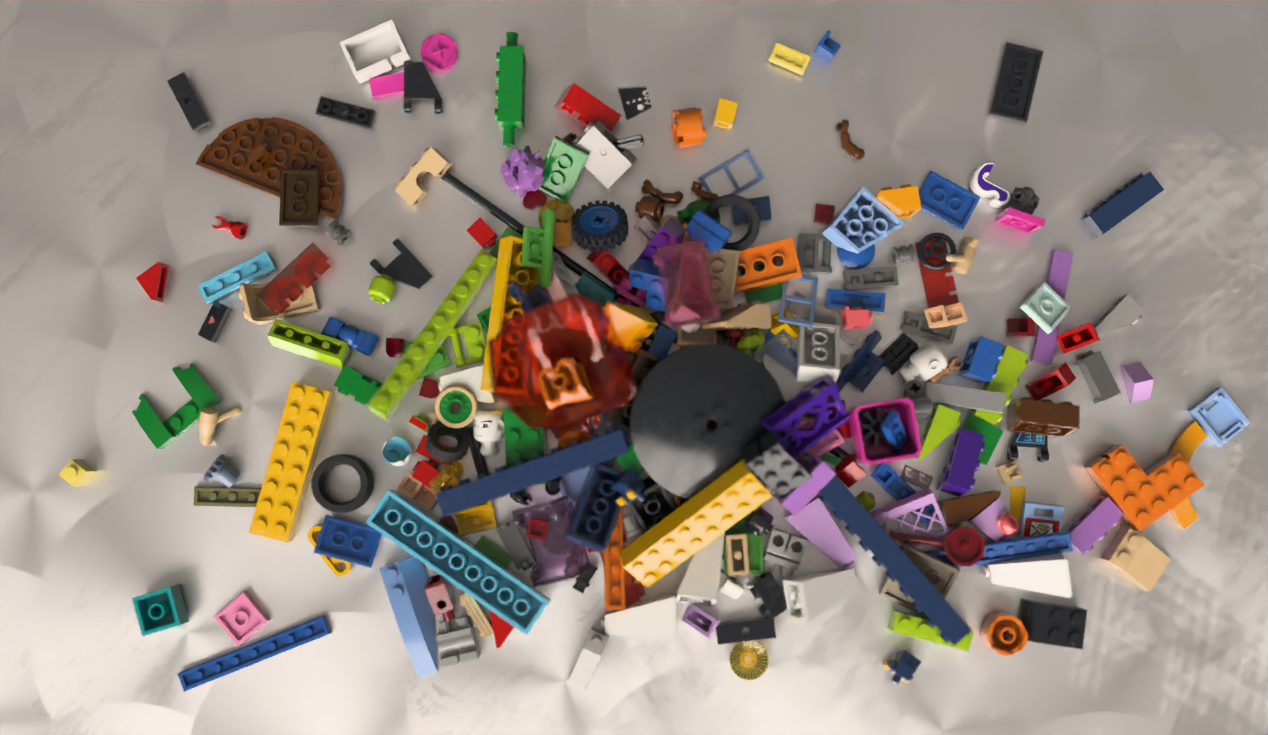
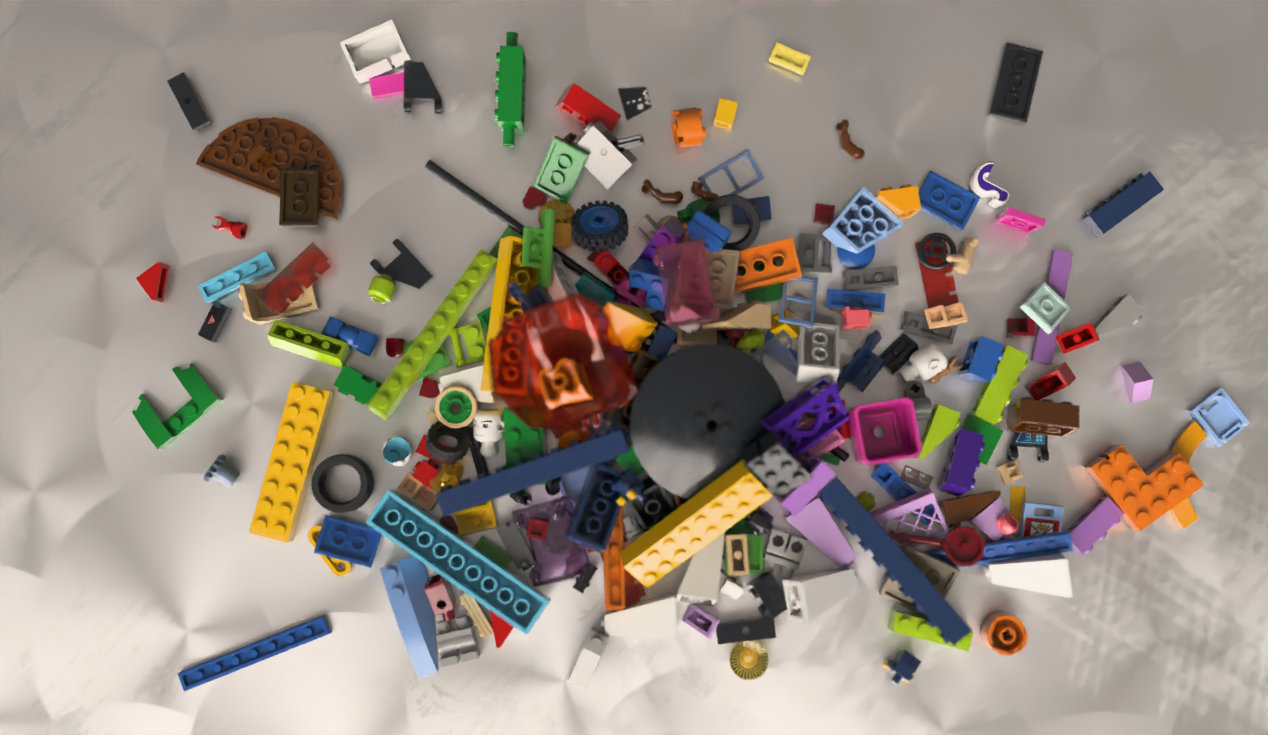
light yellow brick [59,459,96,487] -> none
teal brick [132,584,189,636] -> none
olive tile [193,486,261,507] -> none
tan piece [199,406,240,445] -> none
bright pink tile [214,591,270,646] -> none
black tile [315,96,376,130] -> none
dark grey bush [325,220,352,246] -> none
tan arch [394,147,453,206] -> none
plate [408,414,431,432] -> none
dark pink tile [420,33,459,72] -> none
red brick [466,218,498,250] -> none
medium lavender brick [500,145,546,198] -> none
reddish brown head [635,196,664,222] -> none
blue panel [814,30,841,63] -> none
red panel [835,453,866,488] -> none
black gear [859,407,890,447] -> none
blue tile [881,410,908,455] -> none
dark grey bush [892,244,915,264] -> none
light grey tile [925,382,1007,413] -> none
dark grey brick [1006,187,1040,215] -> none
black brick [1018,598,1087,649] -> none
dark grey brick [1074,350,1121,404] -> none
tan slope [1100,527,1171,592] -> none

